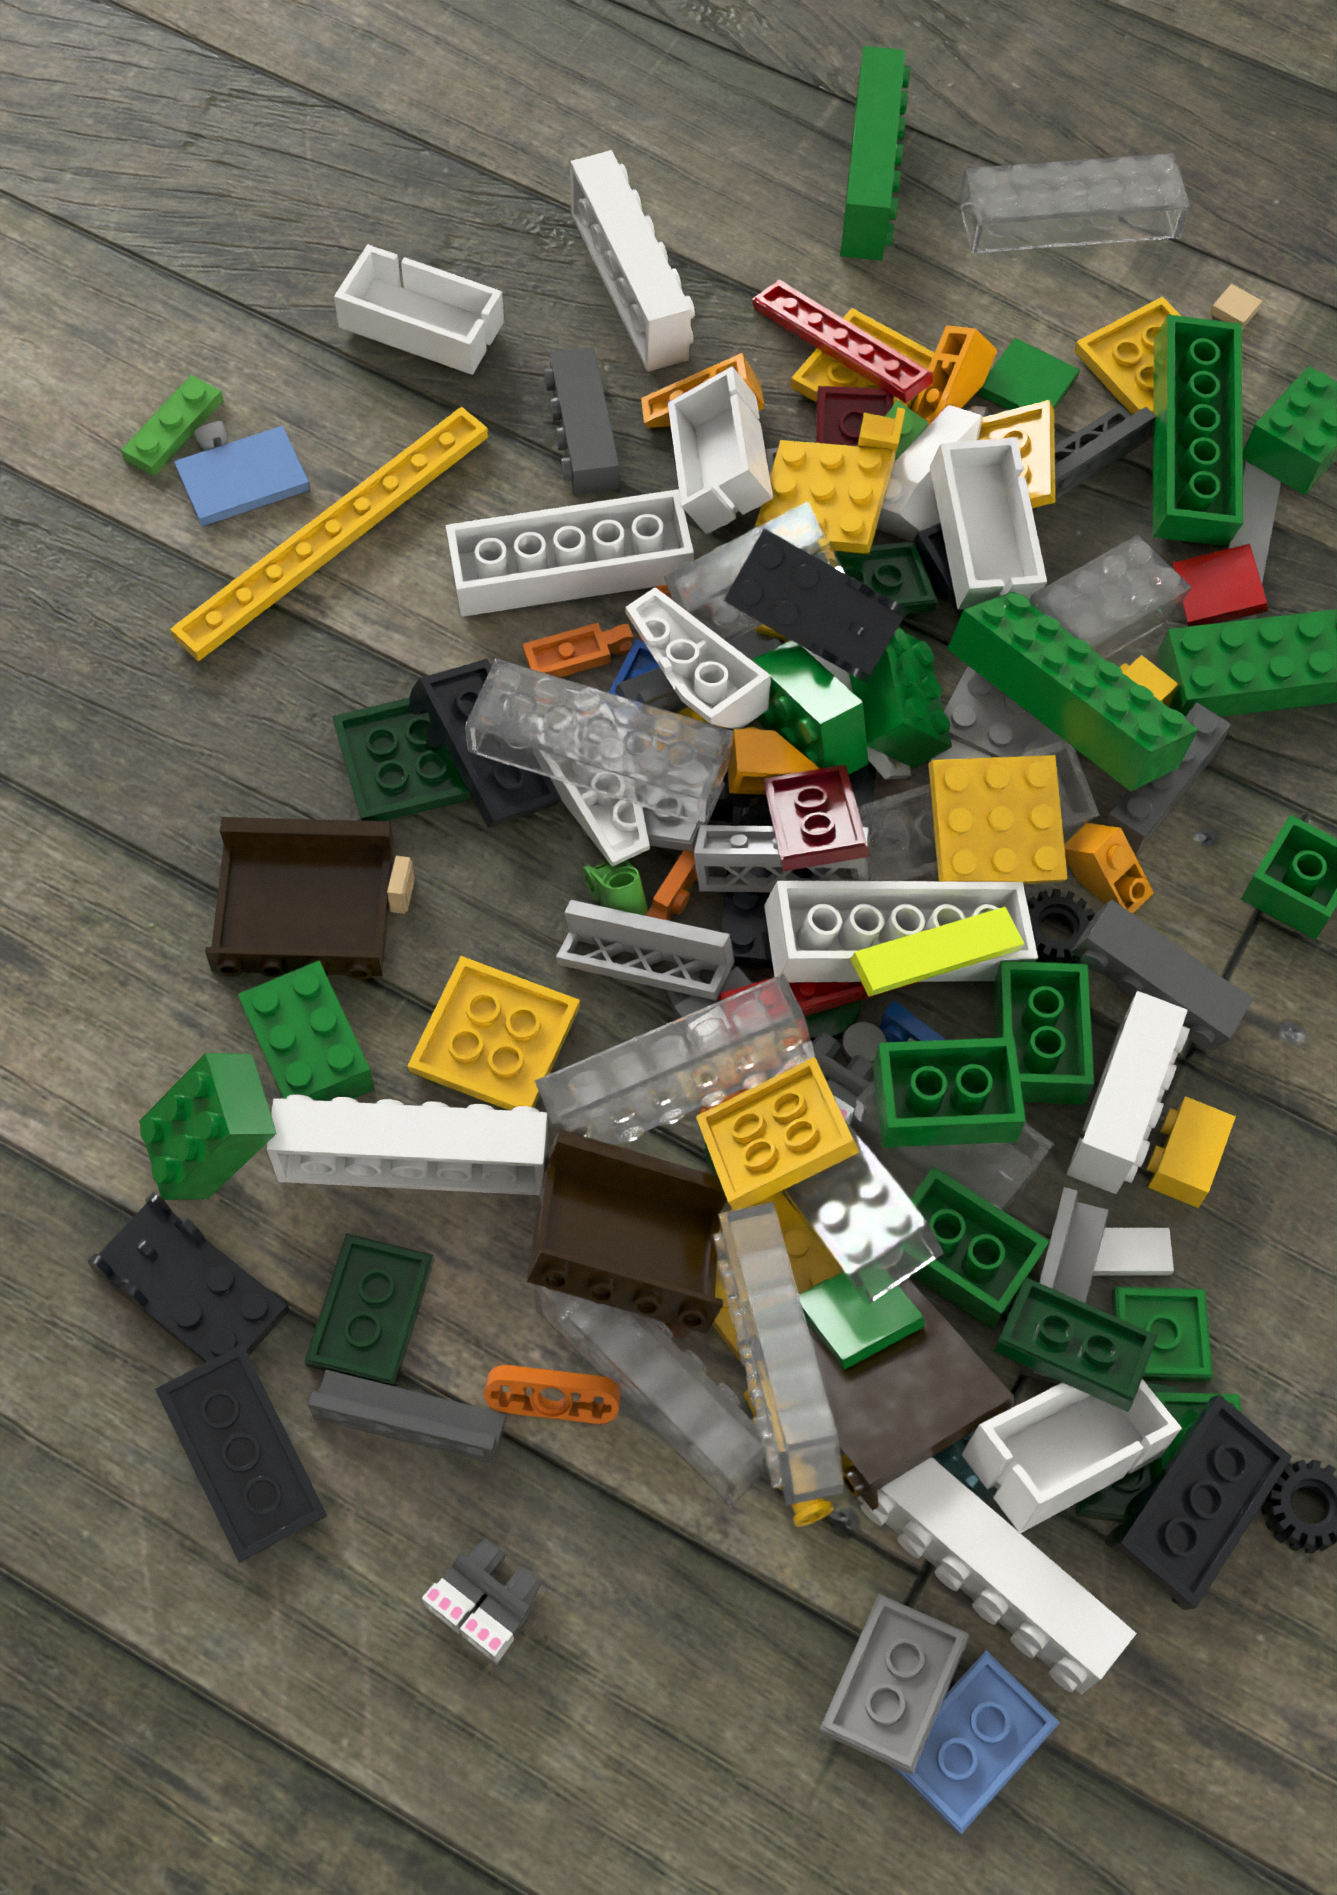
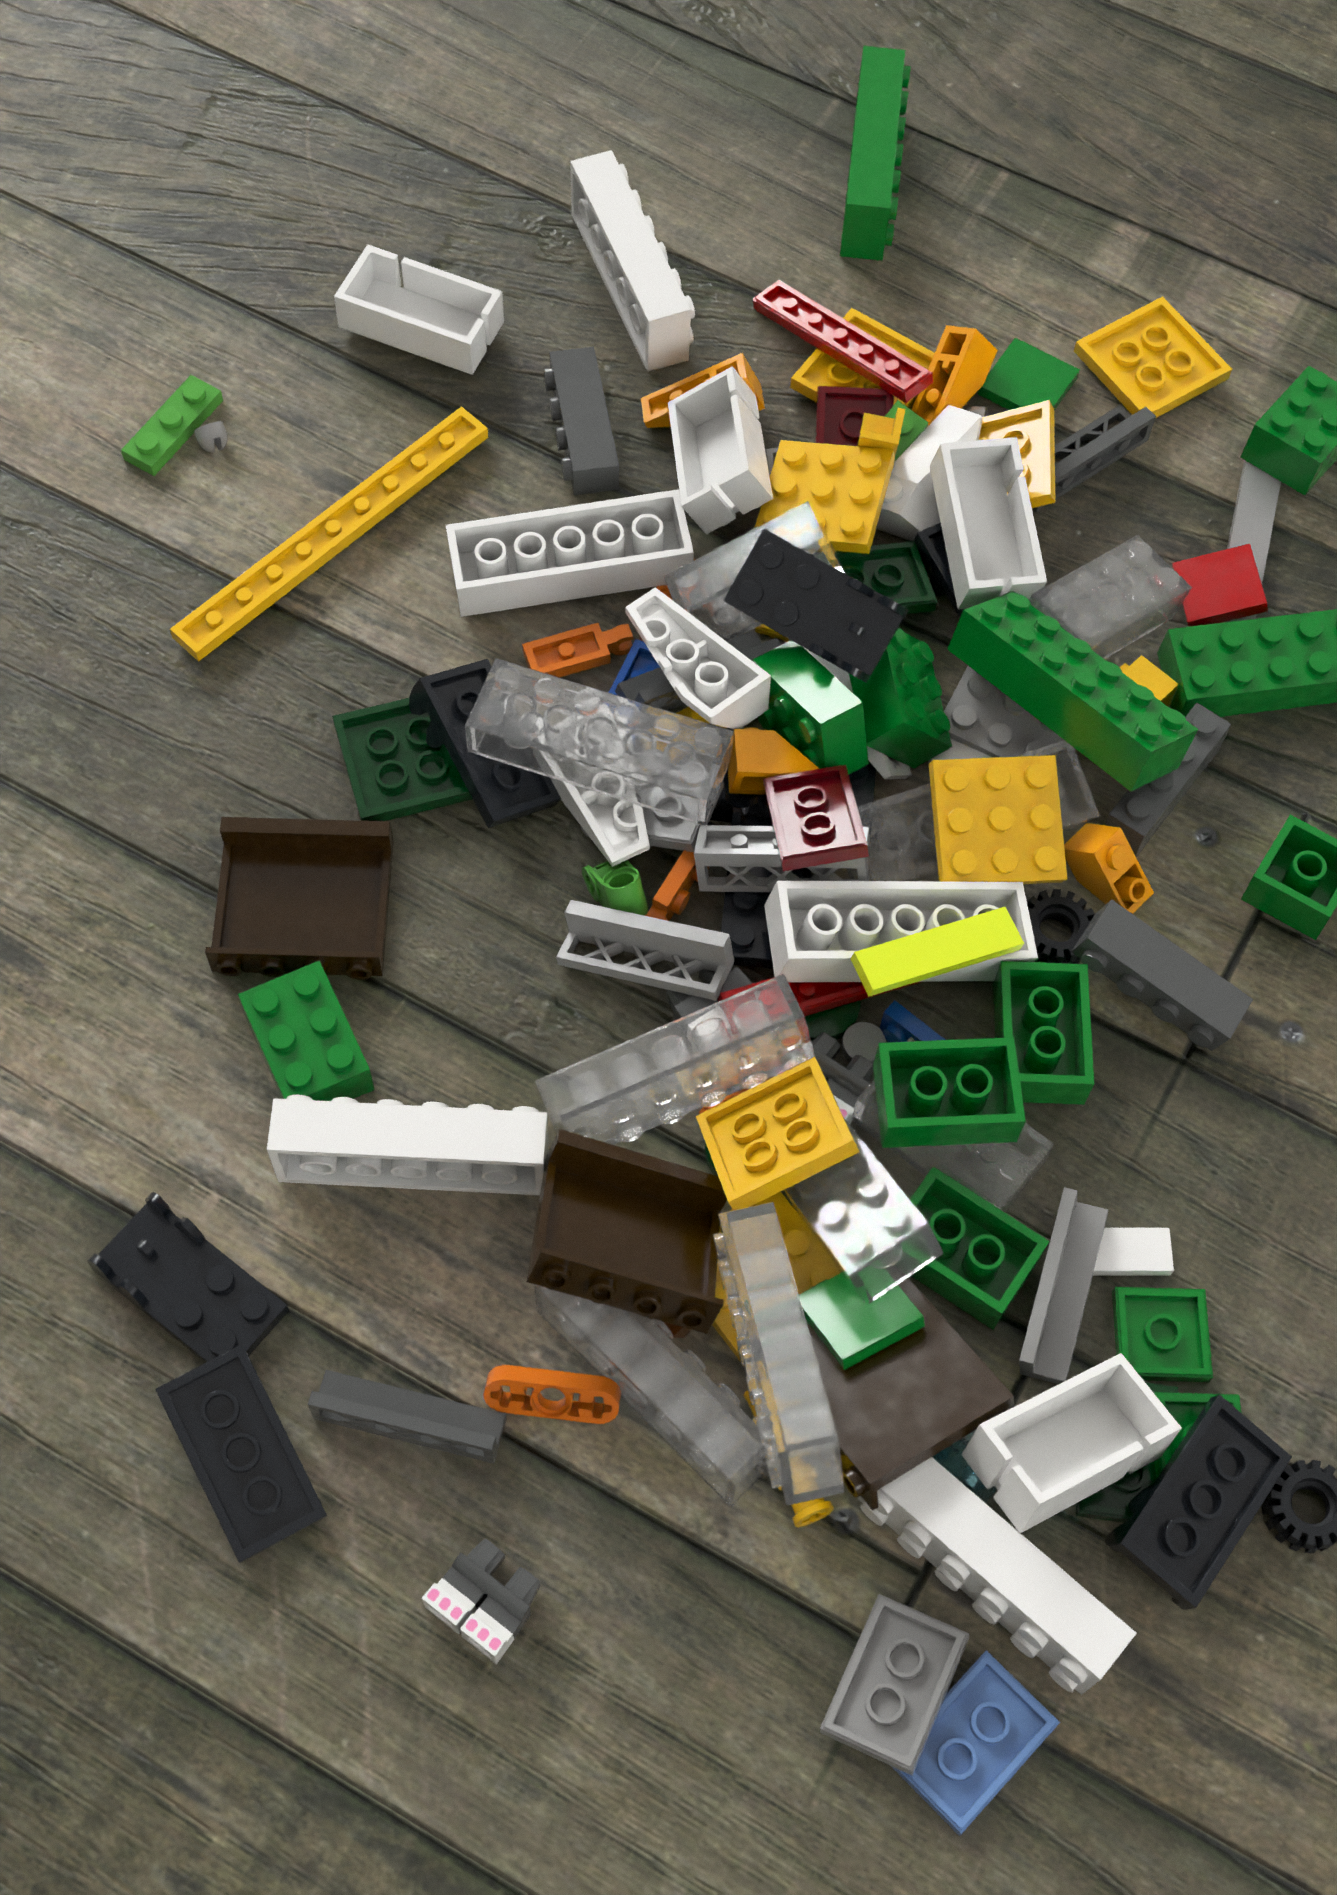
green brick [139,1053,277,1200] -> none
medium blue tile [174,426,310,527] -> none
dark green tile [304,1233,434,1386] -> none
tan tile [387,855,415,914] -> none
yellow plate [407,956,580,1111] -> none
clear brick [959,153,1190,253] -> none
dark green tile [994,1277,1157,1412] -> none
white piece [1066,991,1190,1194] -> none
yellow brick [1146,1096,1236,1208] -> none
green brick [1153,314,1243,546] -> none
tan tile [1210,284,1262,330] -> none

